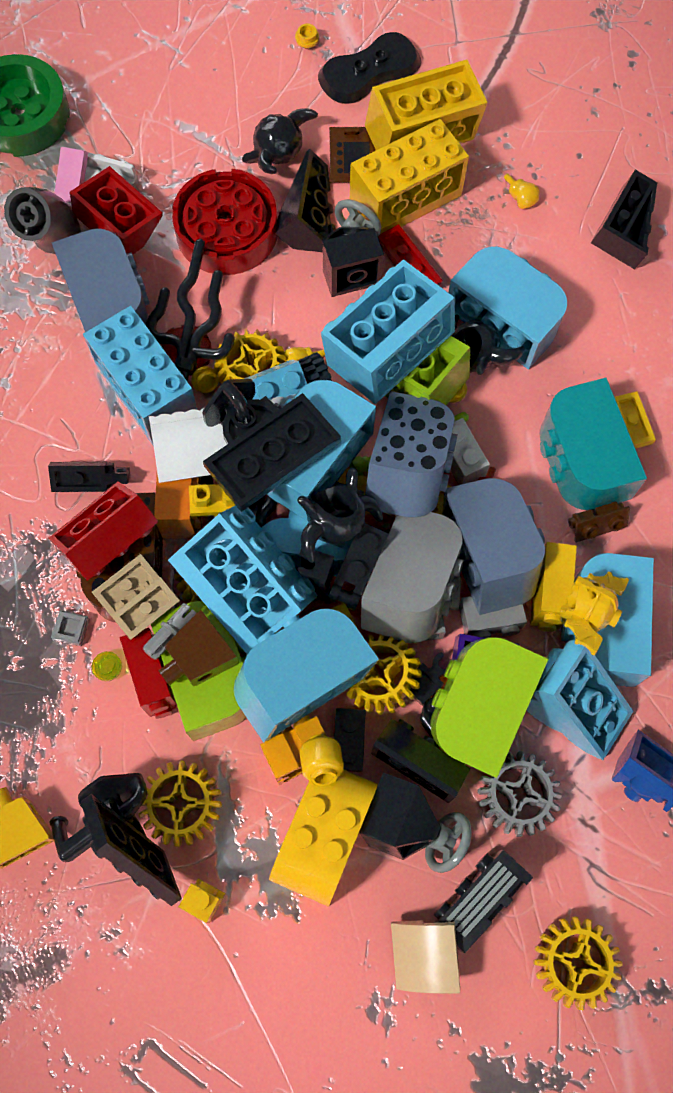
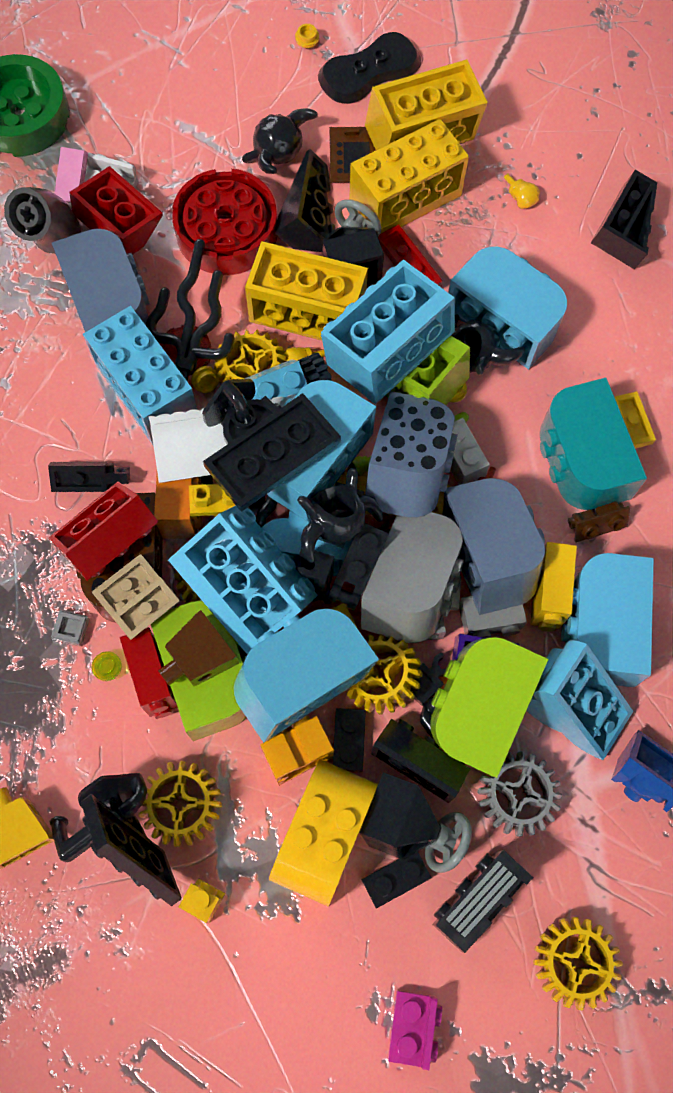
light grey axle [143,603,196,660] -> none
yellow head [300,734,343,786] -> none
tan slope [391,920,461,994] -> none
yellow helmet [559,572,629,655] -> none
none -> yellow brick [245,241,368,341]
none -> black plate [361,852,432,909]
none -> dark pink bracket [388,990,442,1071]

